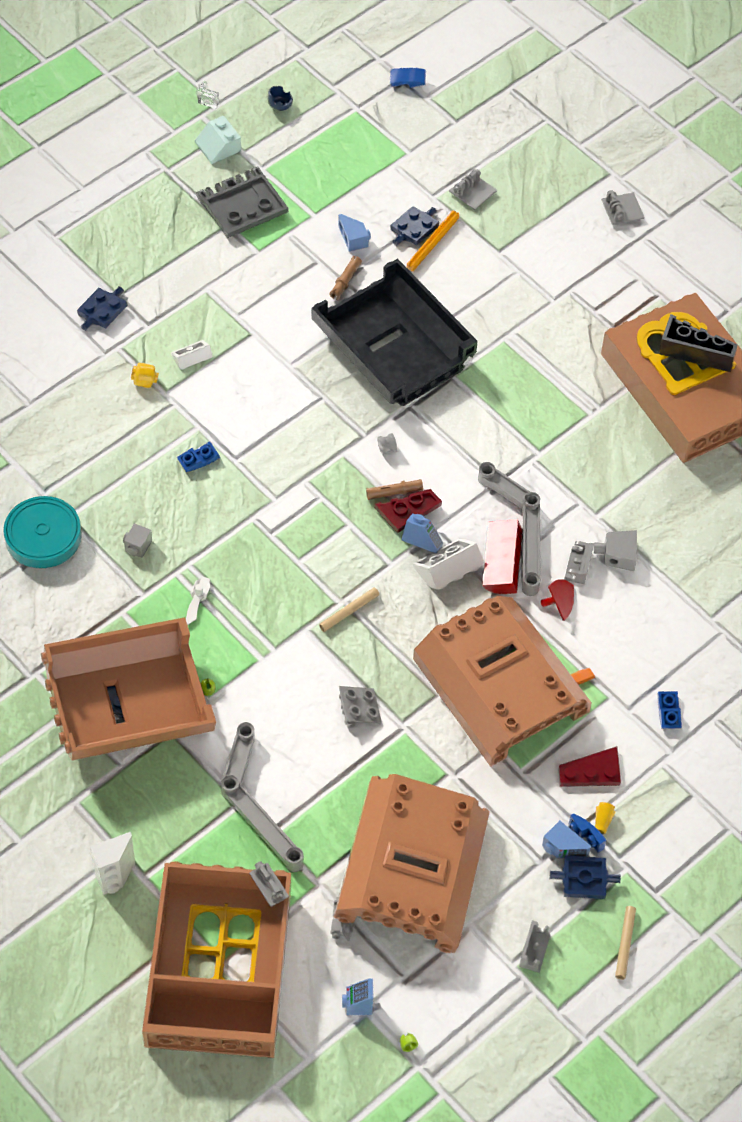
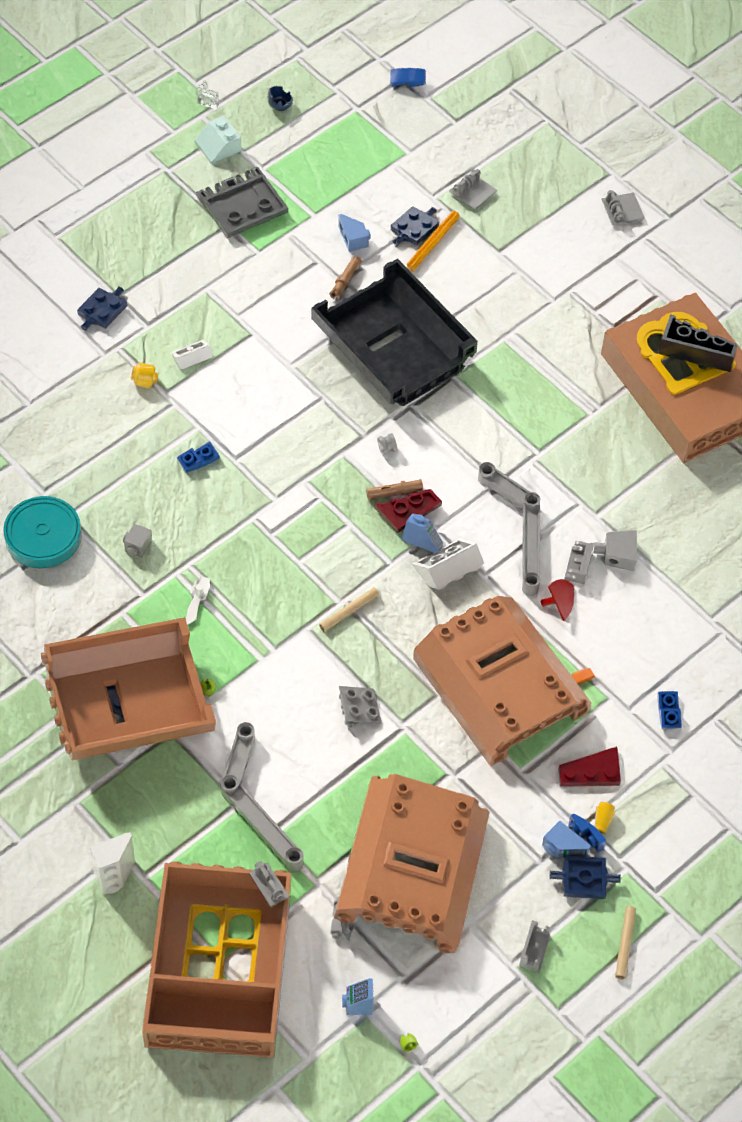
brick [483,519,522,594] -> none

